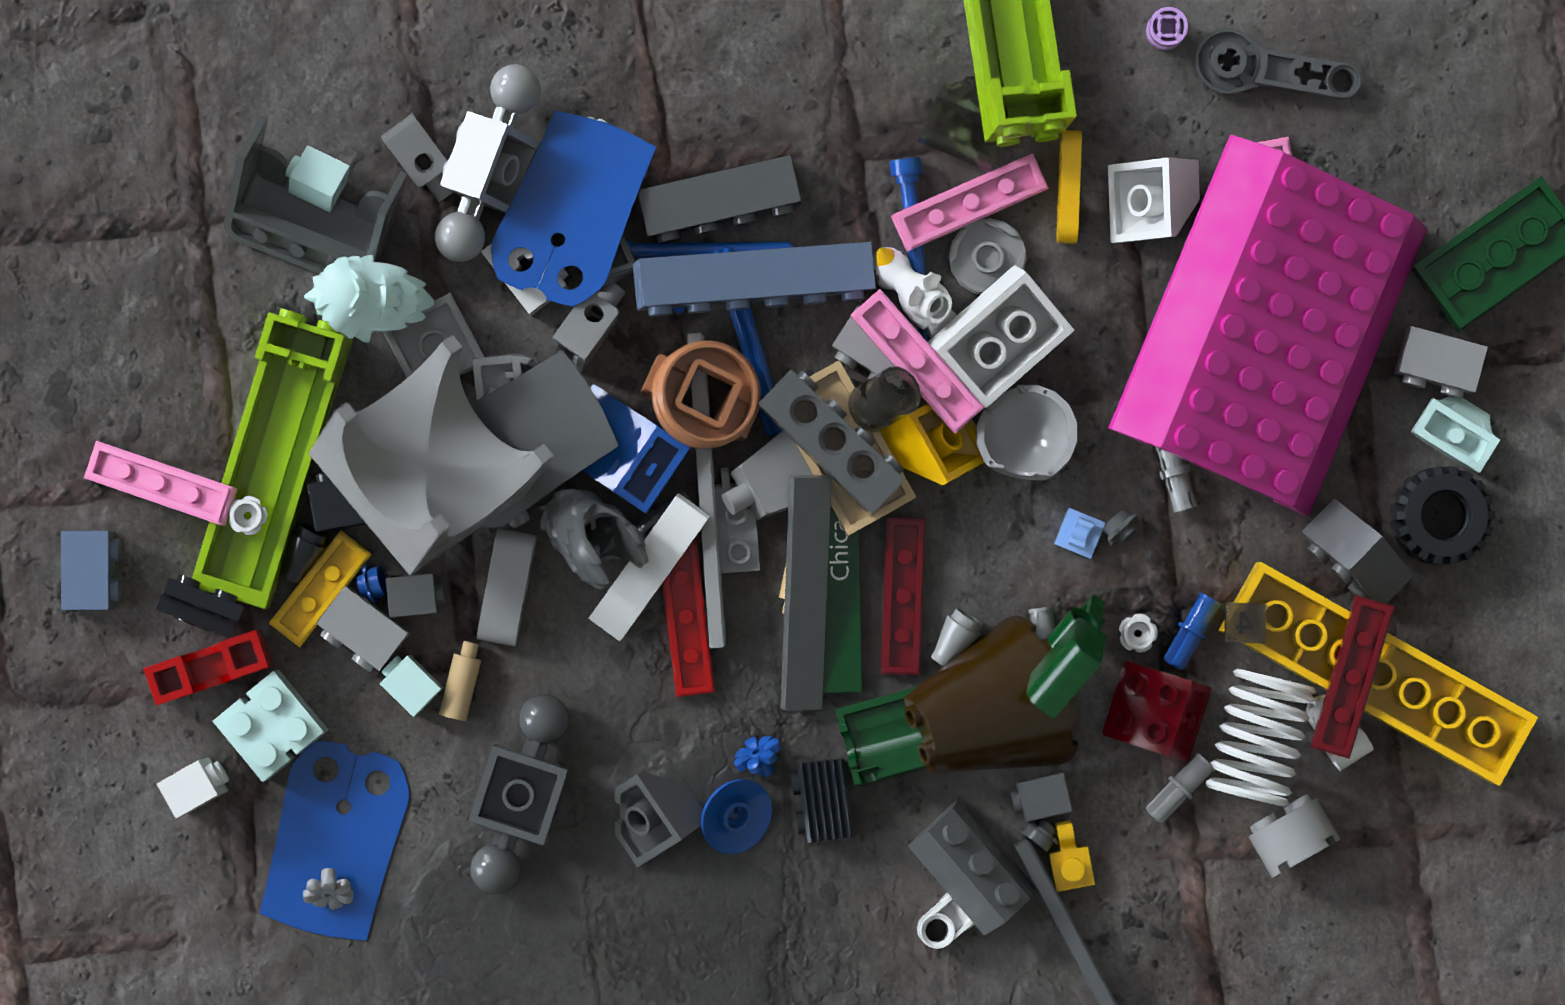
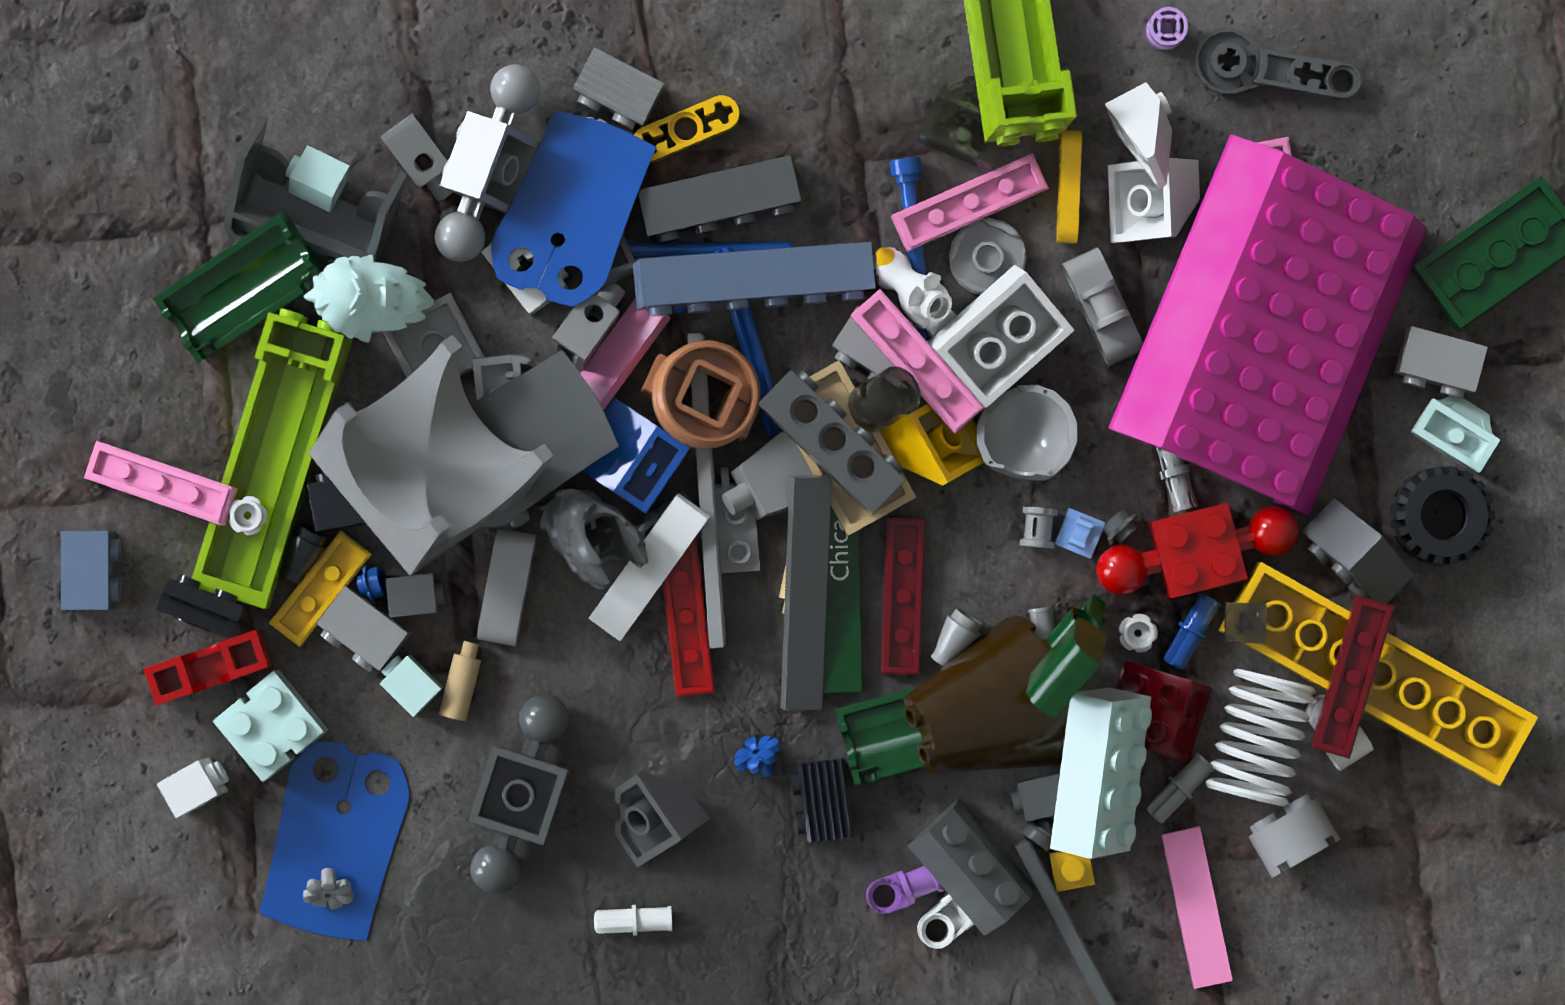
blue dish [701,779,772,854] -> none
none -> dark green gear [152,210,324,363]
none -> light grey brick [573,47,665,130]
none -> bright pink tile [580,298,671,410]
none -> white axle [594,905,672,936]
none -> yellow beam [634,95,739,163]
none -> medium lavender connector [866,866,946,914]
none -> light grey bush [1019,507,1058,549]
none -> light aqua brick [1050,688,1152,859]
none -> light grey piece [1061,247,1143,366]
none -> red brick [1096,502,1299,599]
none -> white slope [1105,82,1172,189]
none -> bright pink tile [1161,826,1233,989]

